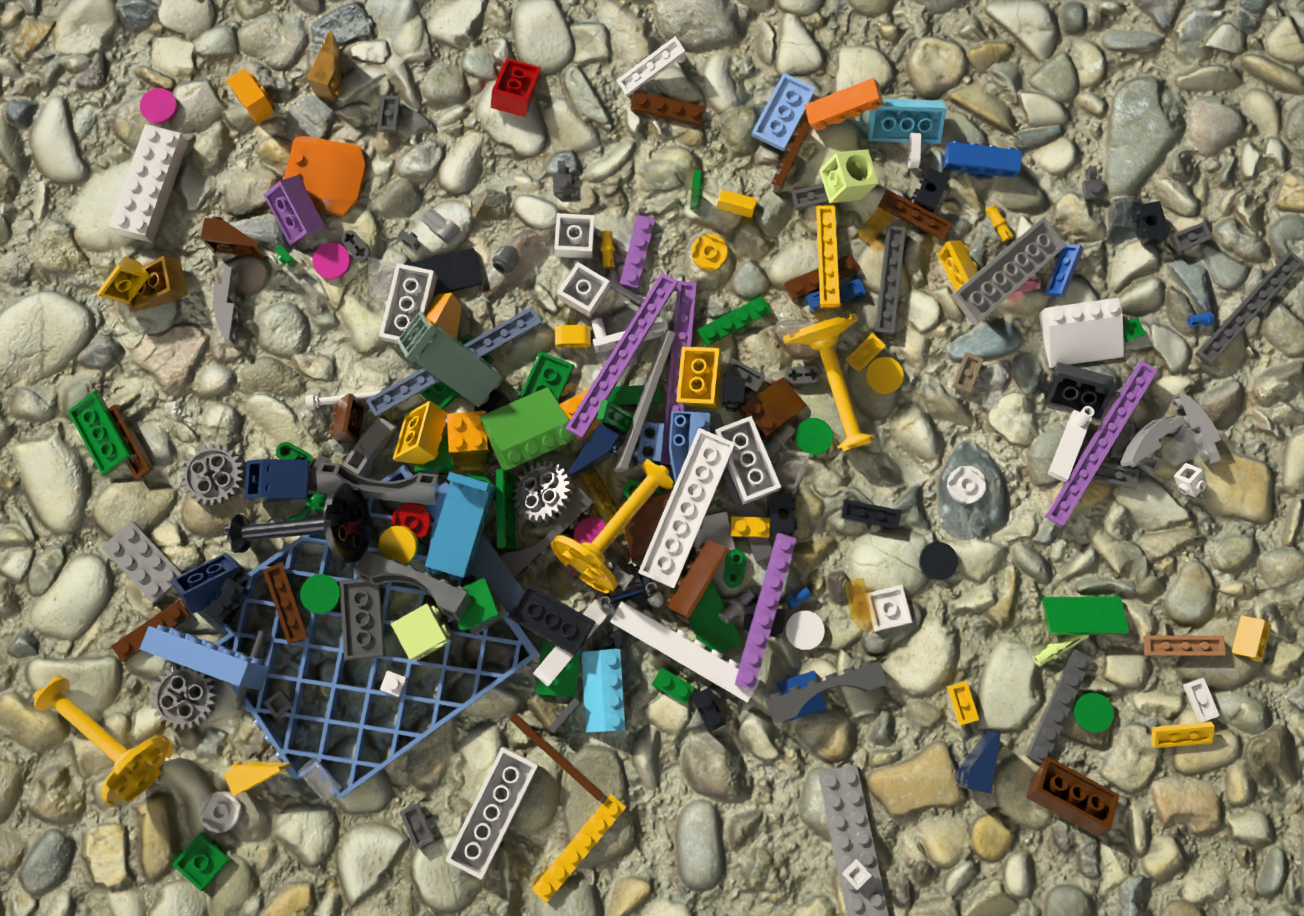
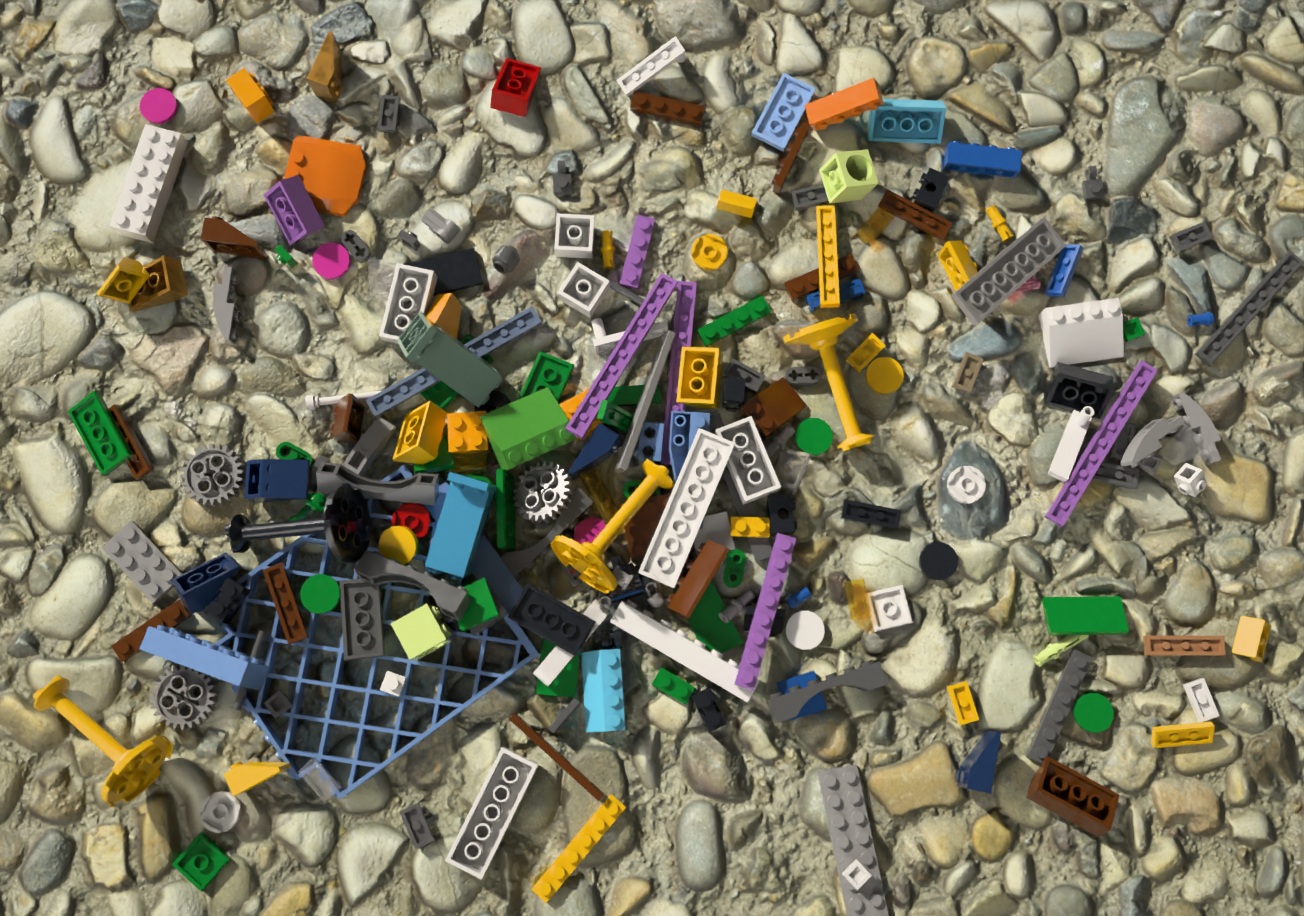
yellow beam [555,325,591,348] -> none
green plate [690,170,704,210] -> none
dark grey plate [874,225,906,335] -> none
white beam [908,133,921,168] -> none
black brick [1132,201,1170,246] -> none

